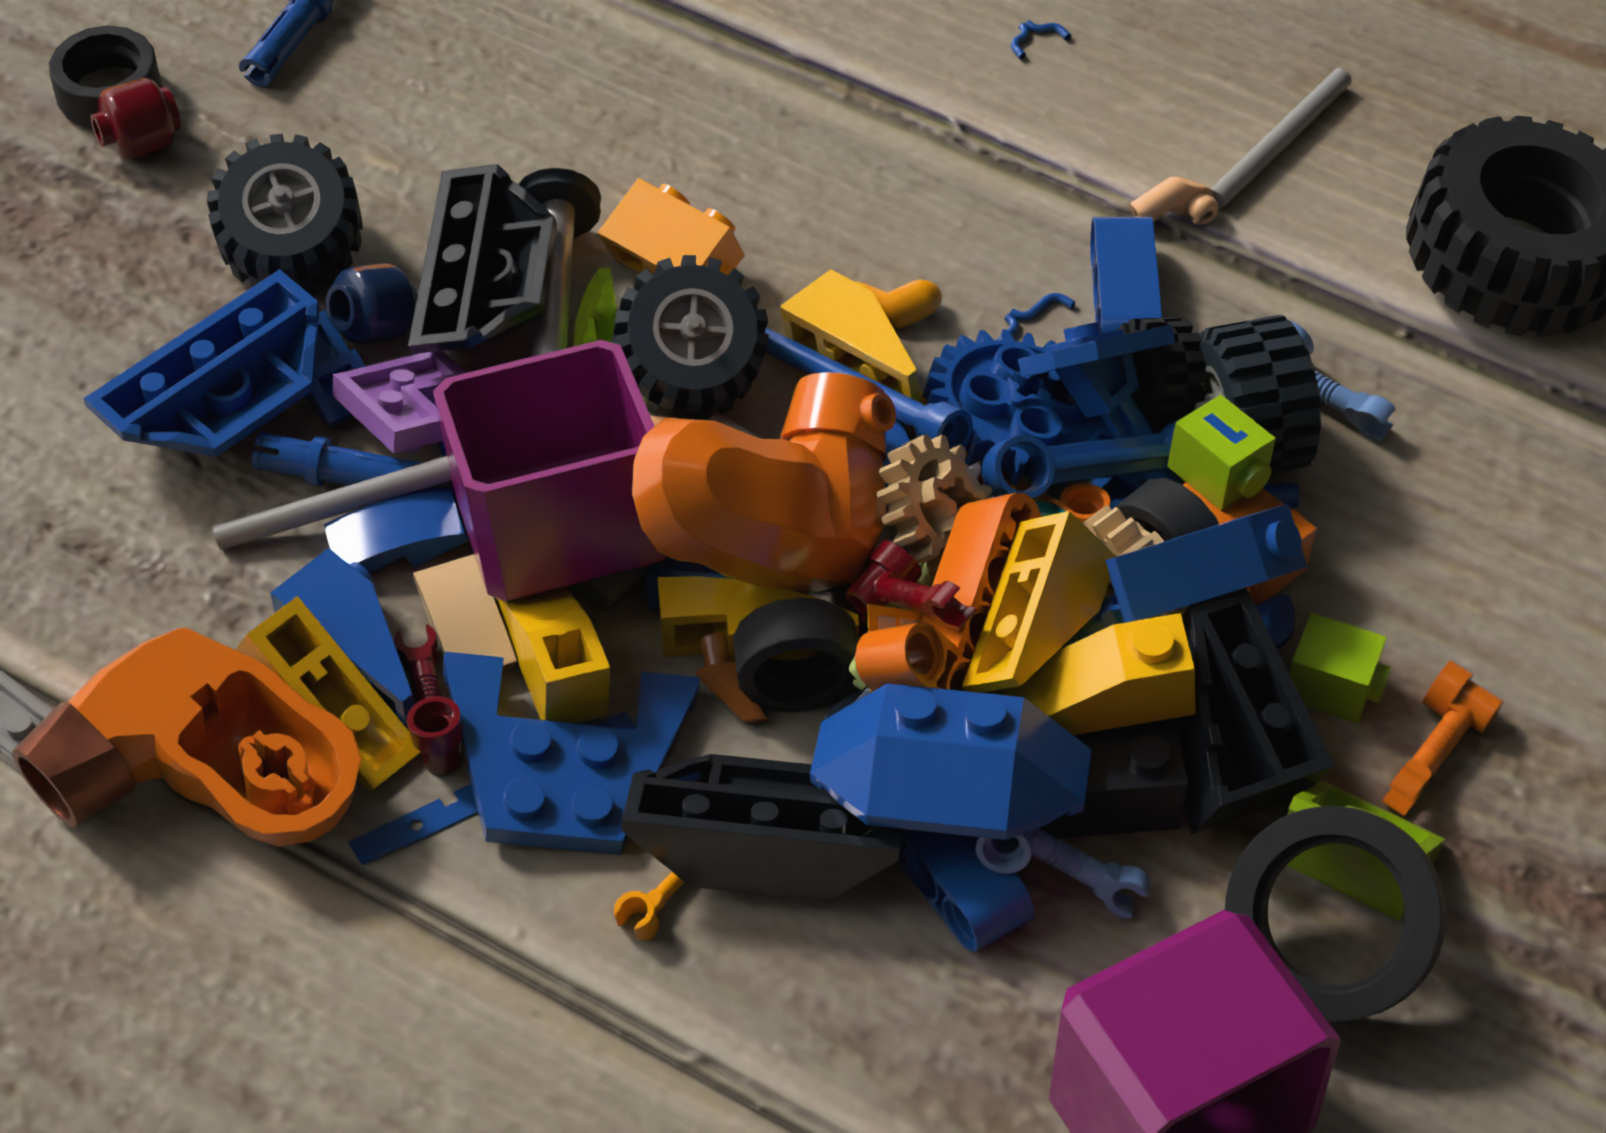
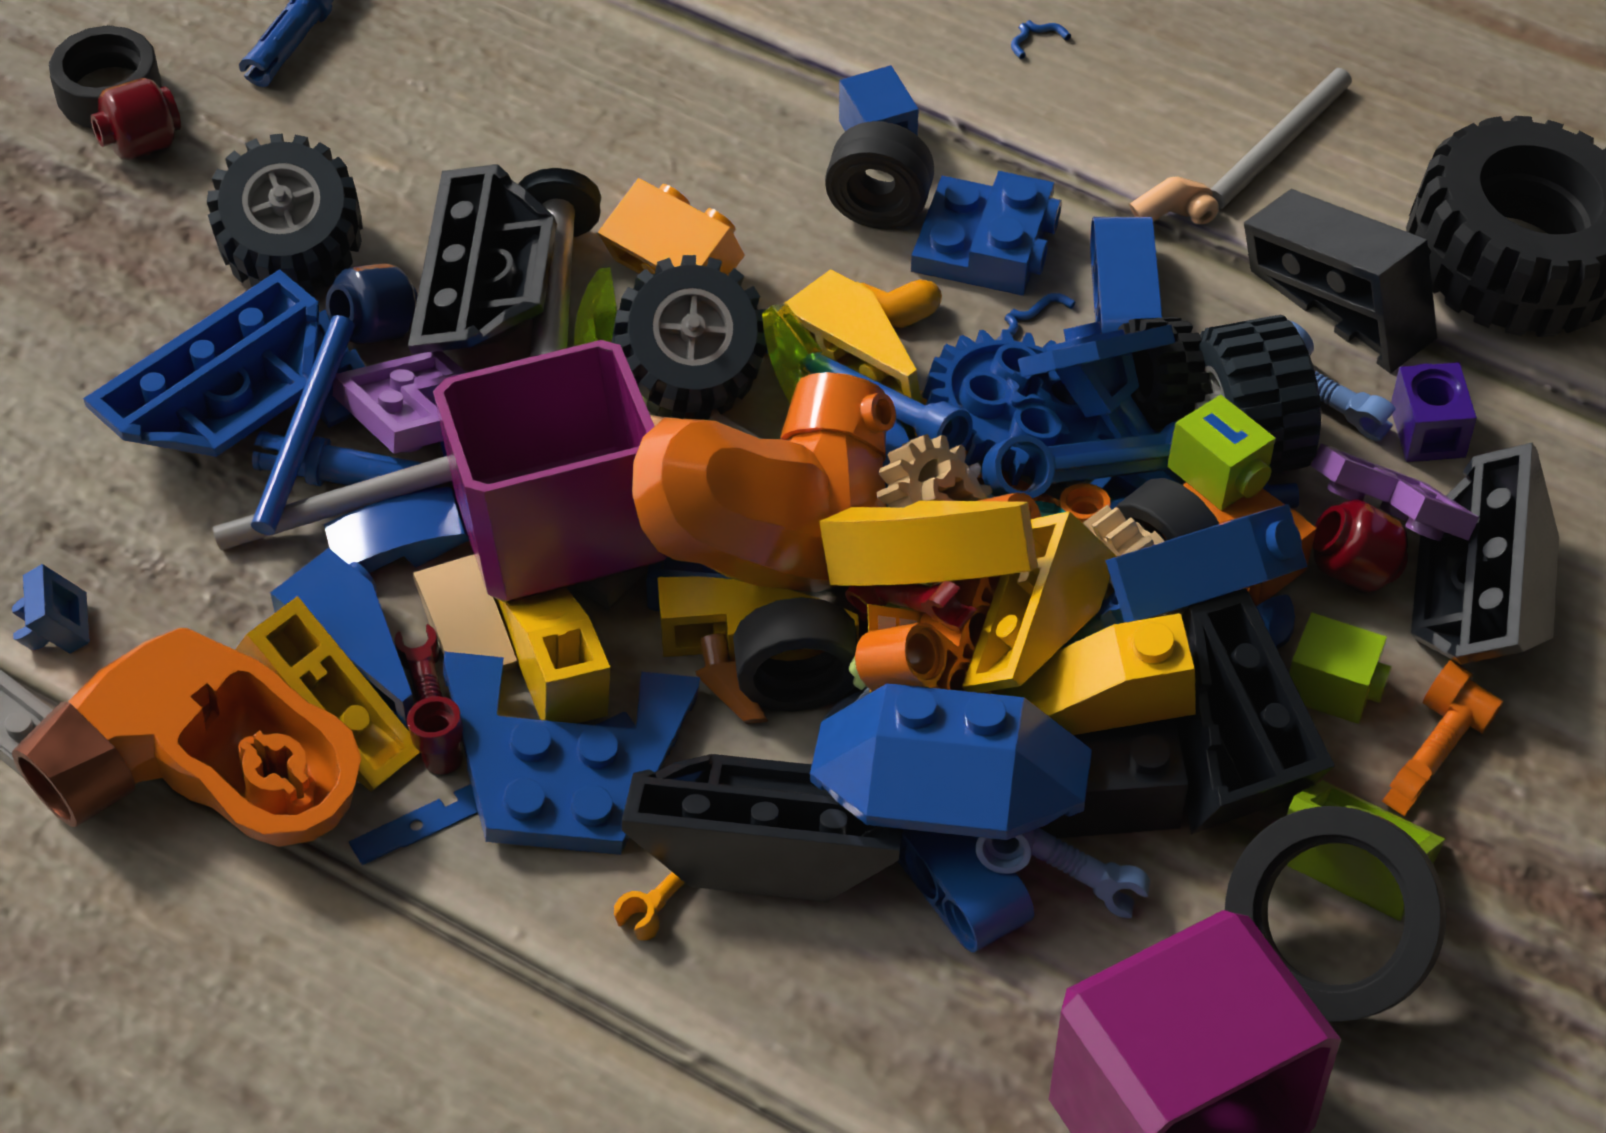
none -> blue tile [12,564,90,654]
none -> blue bar [251,315,355,535]
none -> clear neon green slope [762,303,823,404]
none -> yellow slope [819,501,1038,586]
none -> black tyre [825,121,934,229]
none -> blue brick [839,65,919,136]
none -> blue plate [911,171,1062,296]
none -> black wedge [1244,189,1438,374]
none -> medium lavender plate [1311,443,1479,541]
none -> dark red head [1312,499,1408,593]
none -> dark purple brick [1391,362,1477,462]
none -> black wedge [1411,442,1559,664]

